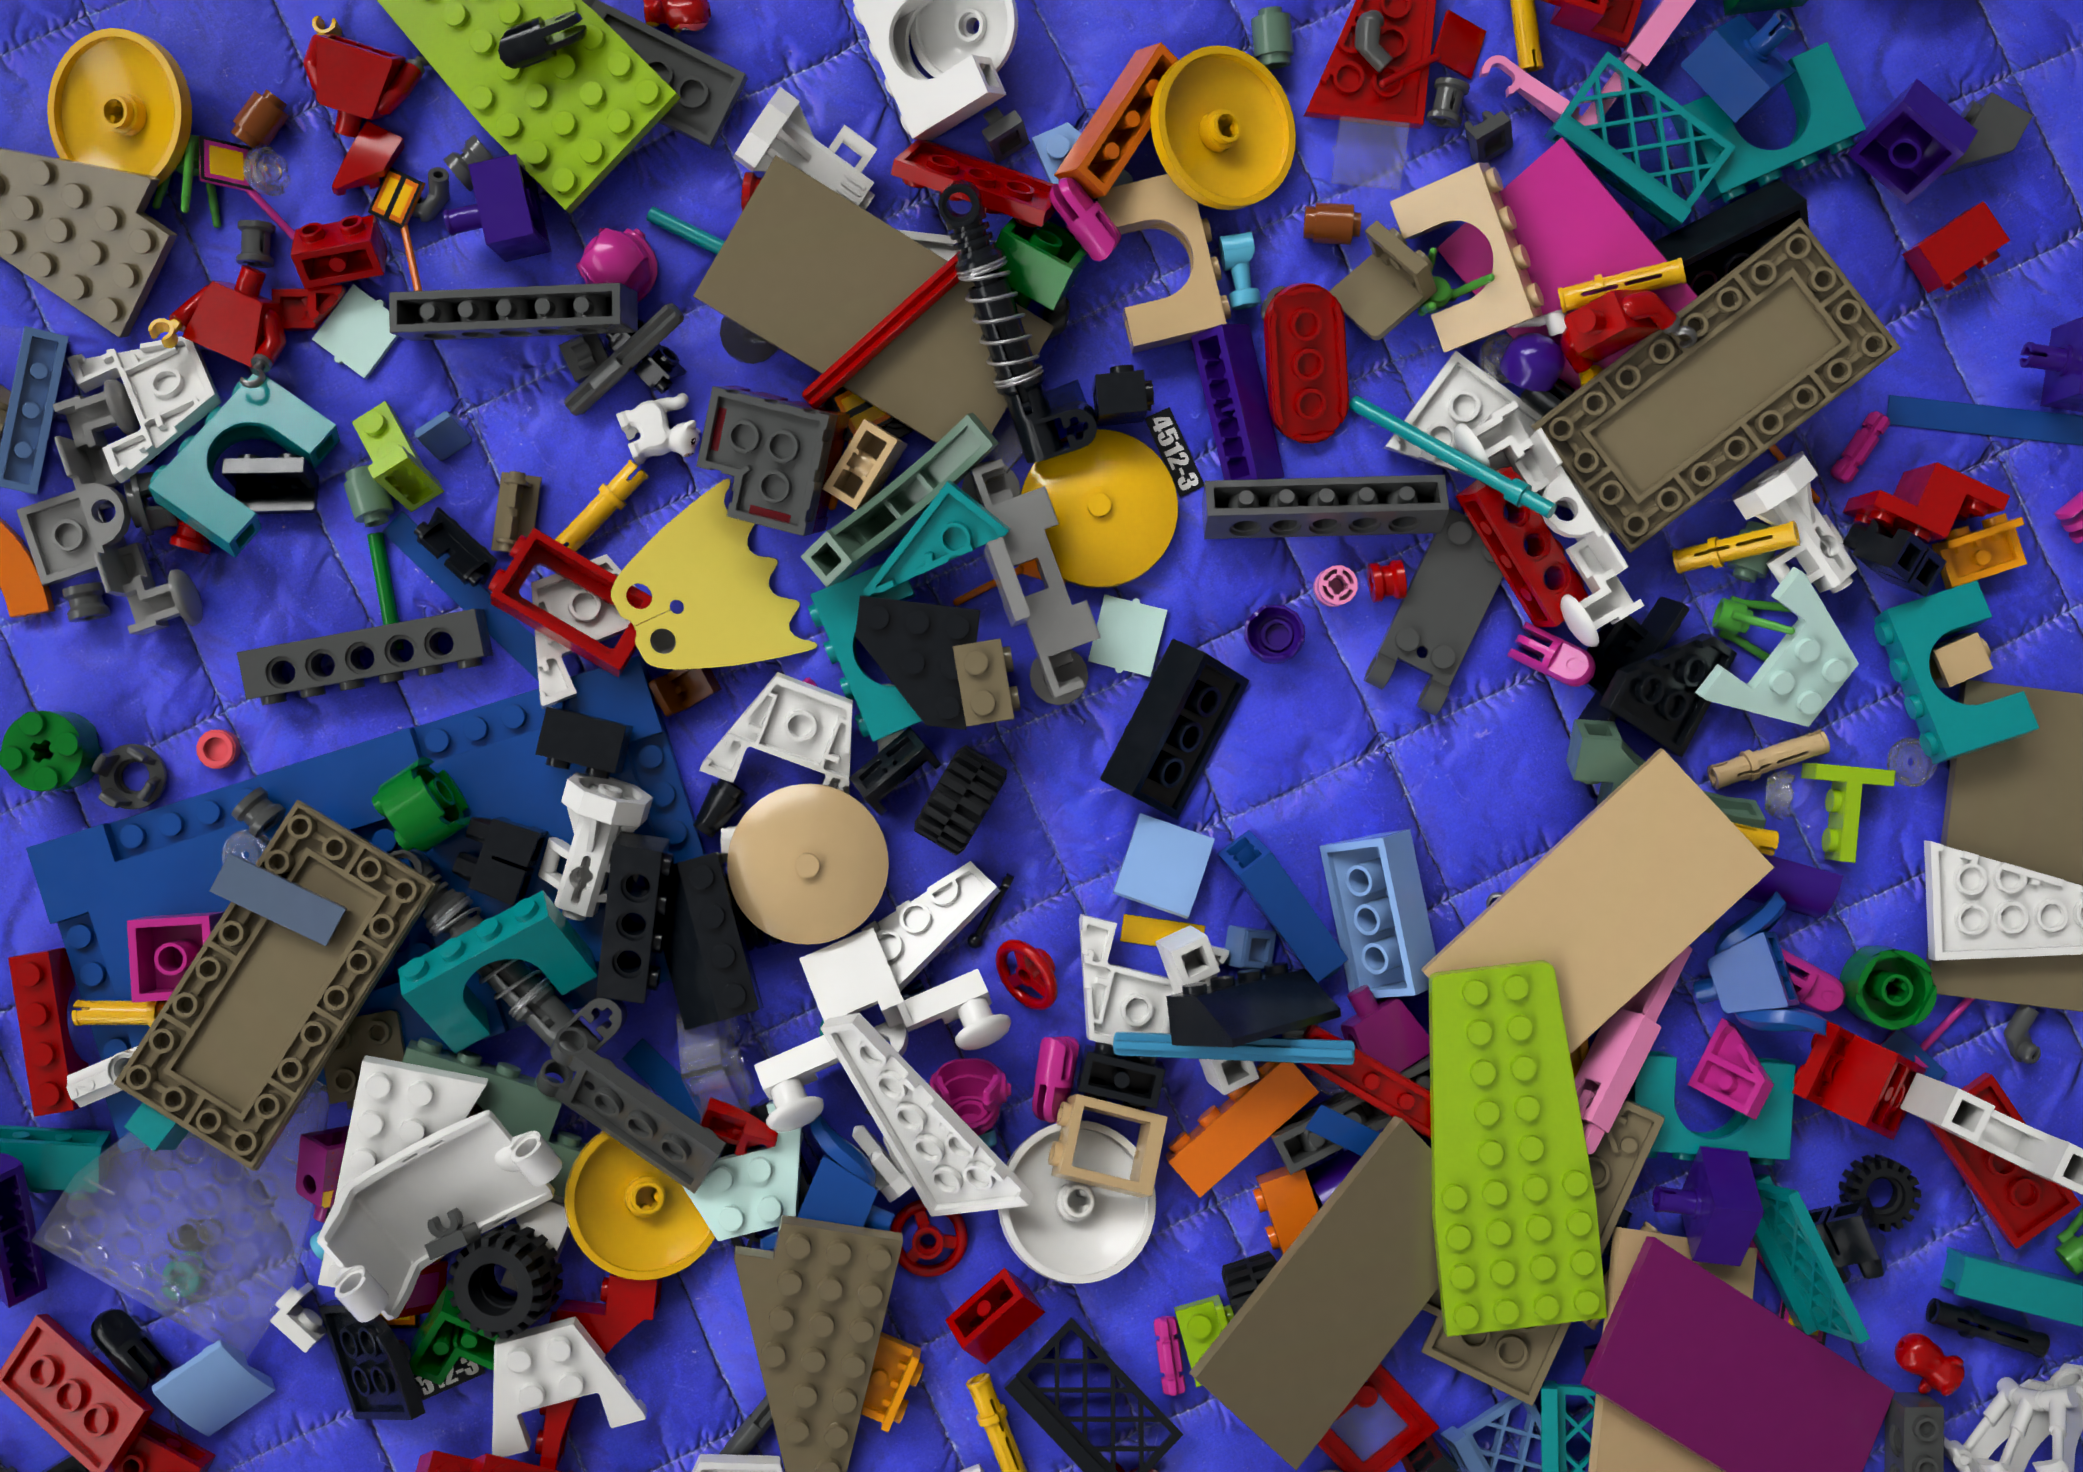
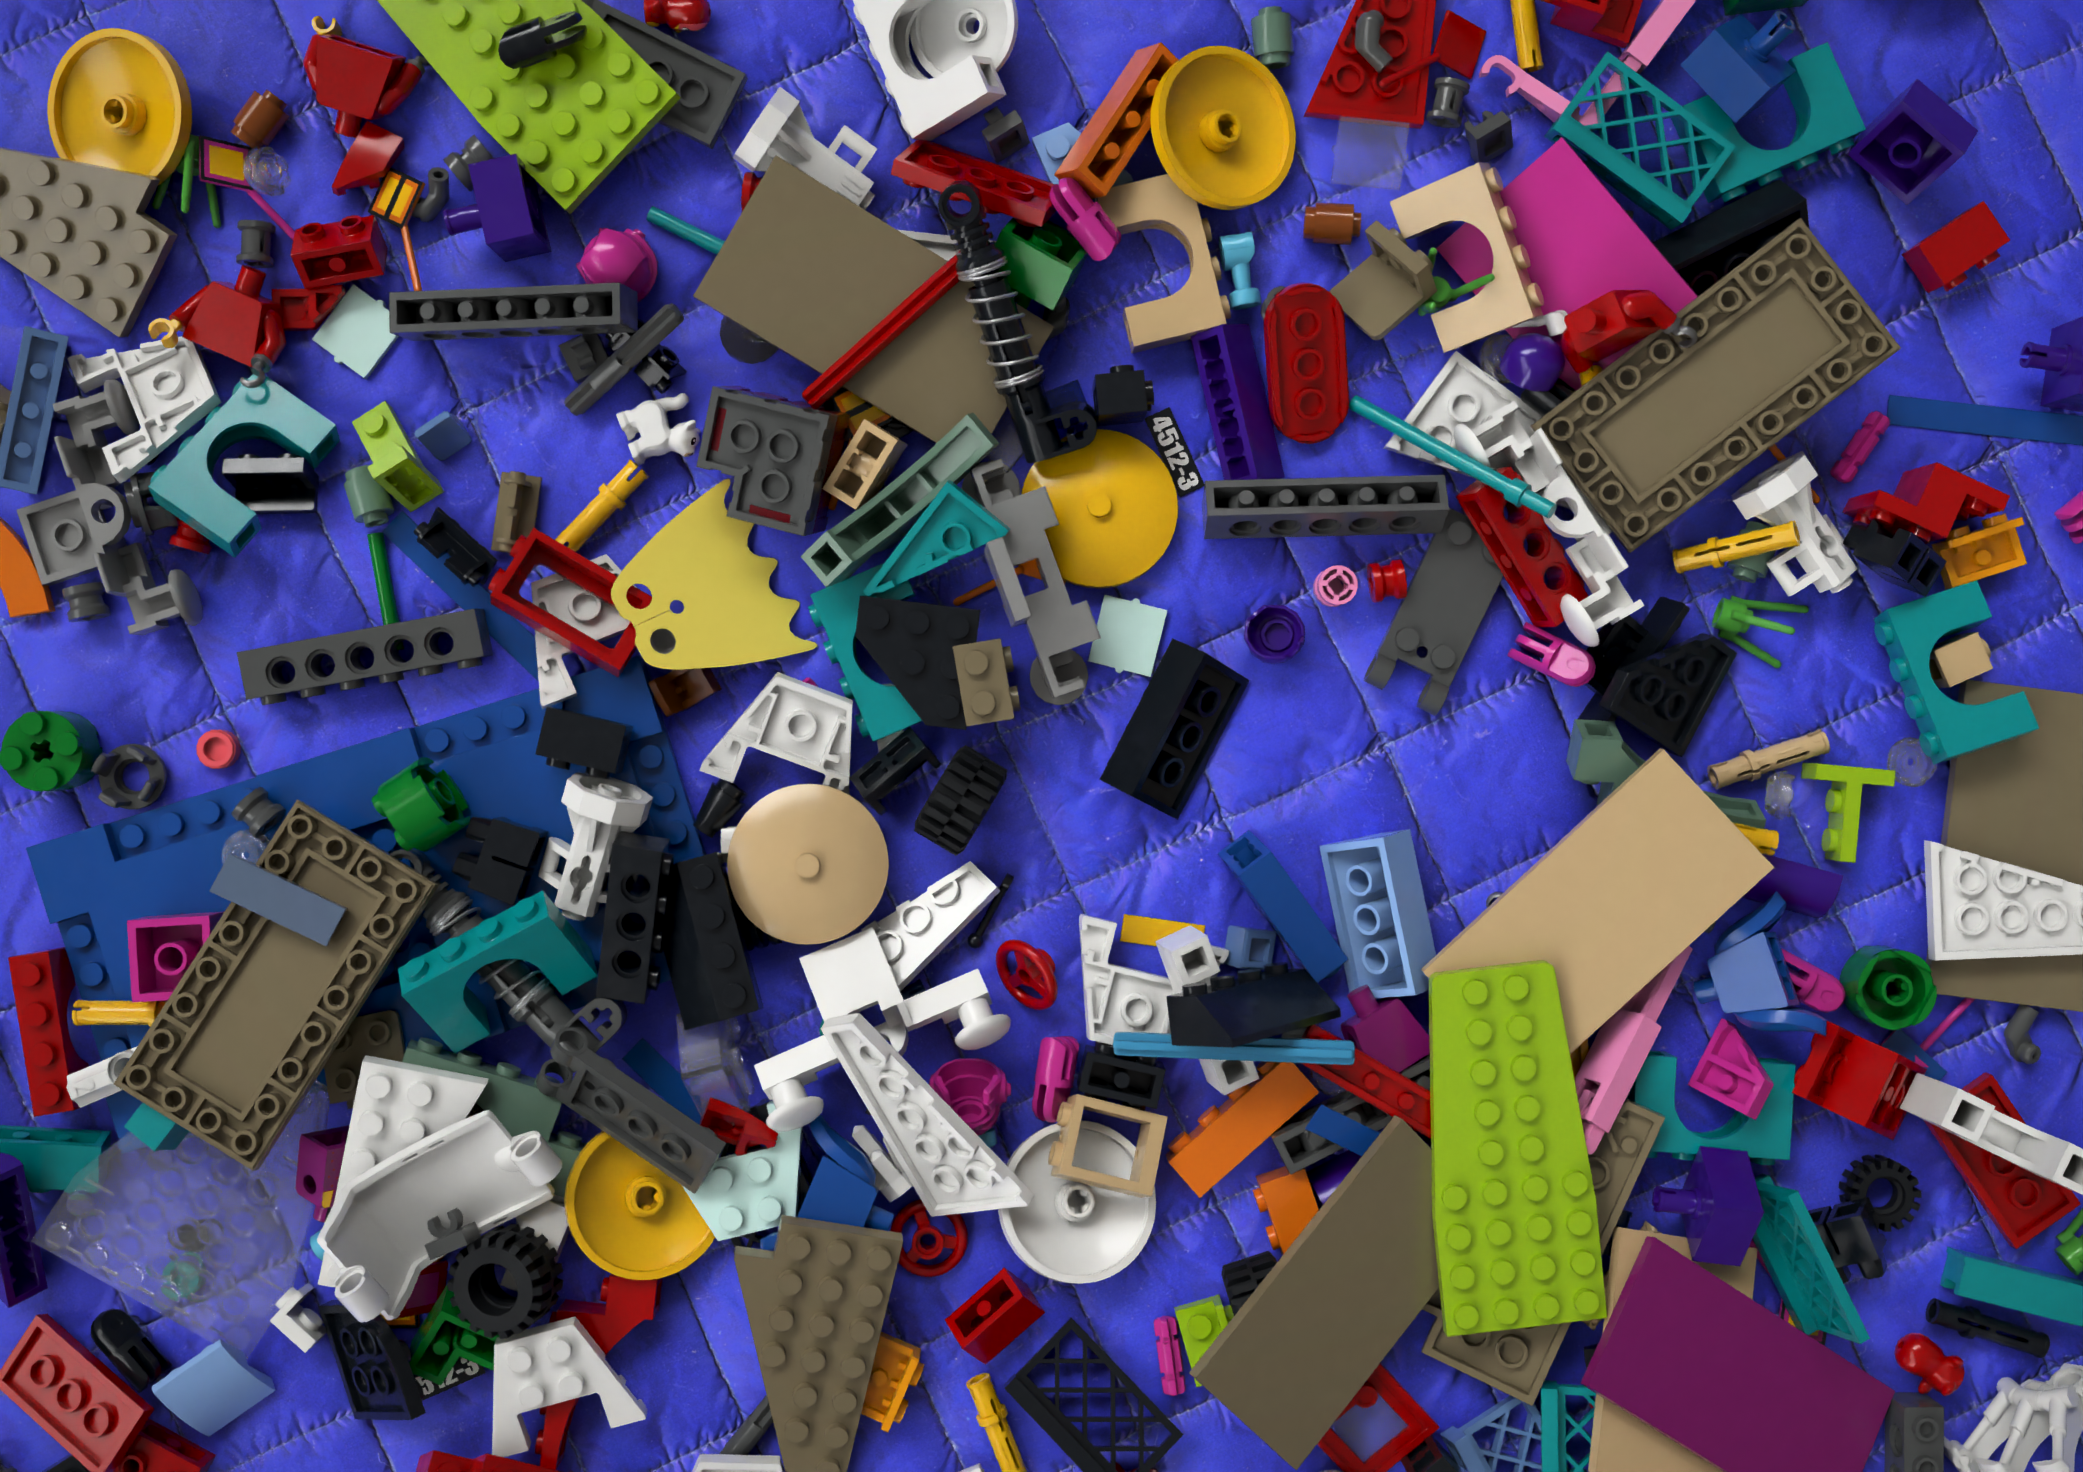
light blue slope [1112,813,1215,919] -> none
yellow pin [1558,257,1687,313] -> none
light aqua wing [1695,567,1859,727] -> none
dark grey slope [1942,92,2033,175] -> none

